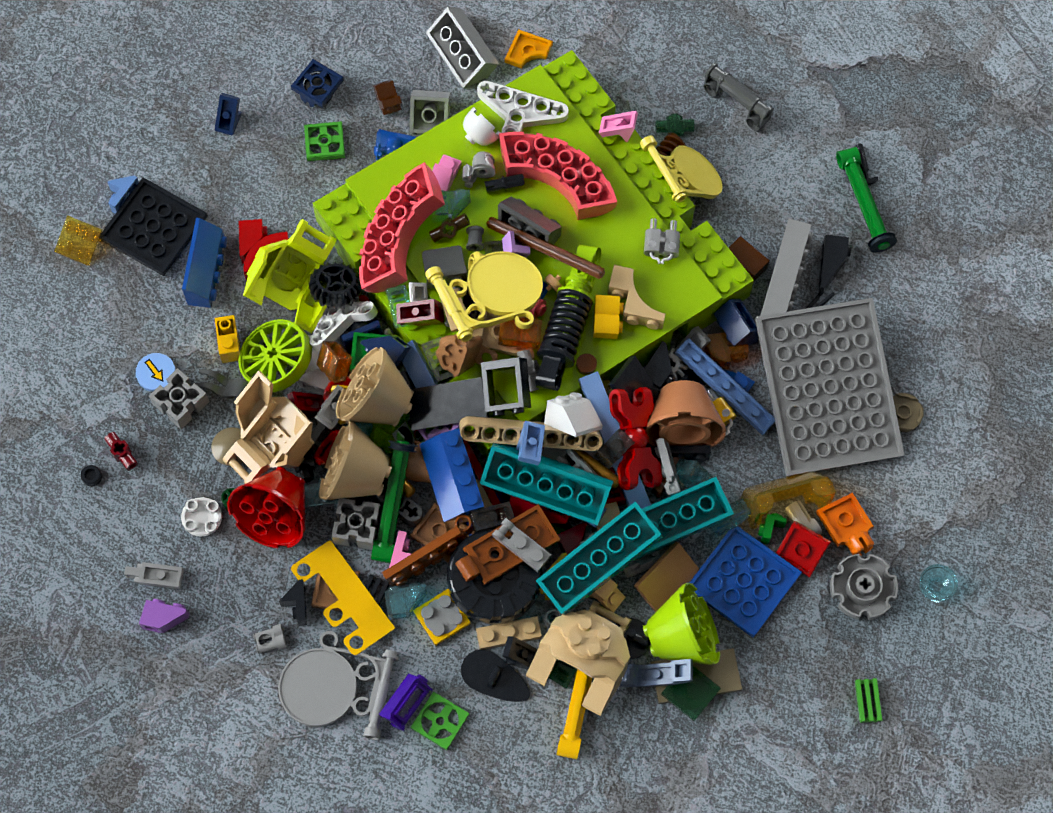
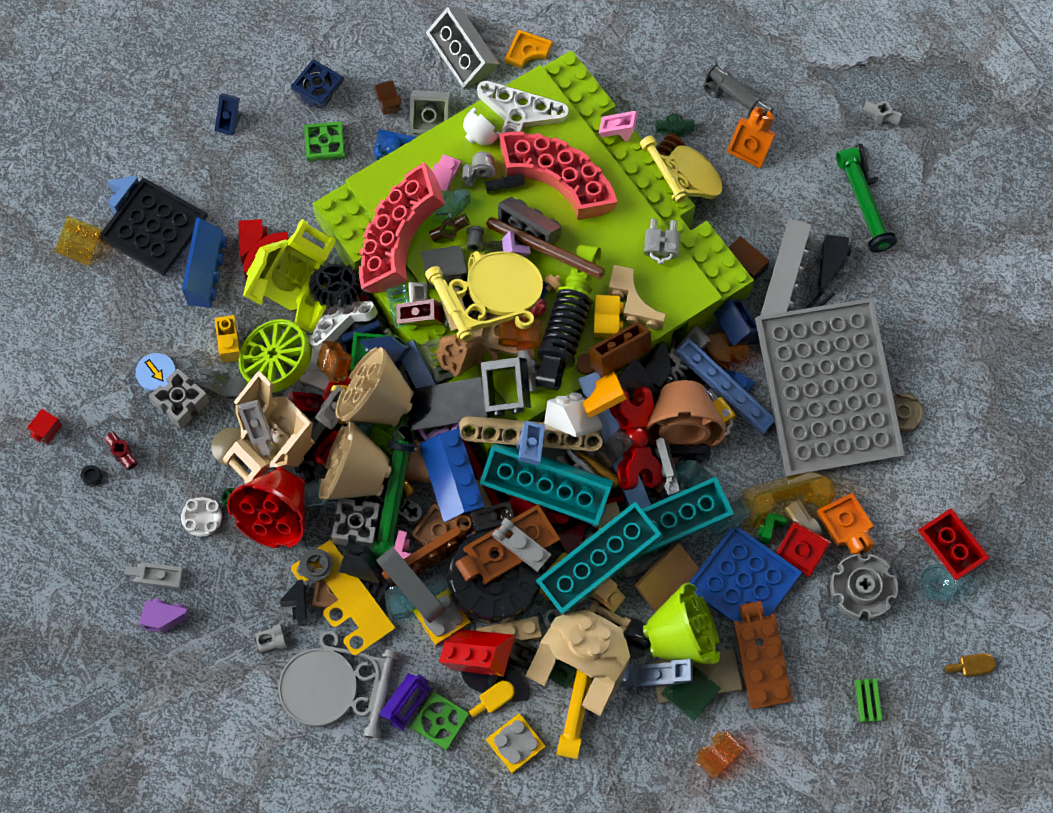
none -> red brick [27,409,62,445]
none -> light grey hinge [238,400,273,456]
none -> dark grey gear [299,549,333,582]
none -> black slope [339,541,383,584]
none -> dark grey beam [376,546,447,624]
none -> red slope [439,629,515,676]
none -> yellow piece [469,681,515,718]
none -> light grey piece [486,713,546,774]
none -> light orange tile [582,372,627,418]
none -> reddish brown brick [589,321,652,377]
none -> clear orange brick [695,730,745,780]
none -> orange plate [726,107,776,168]
none -> dark orange hinge [733,601,793,709]
none -> light grey axle [862,101,902,125]
none -> red slope [918,508,990,581]
none -> pearl gold piece [945,653,996,677]

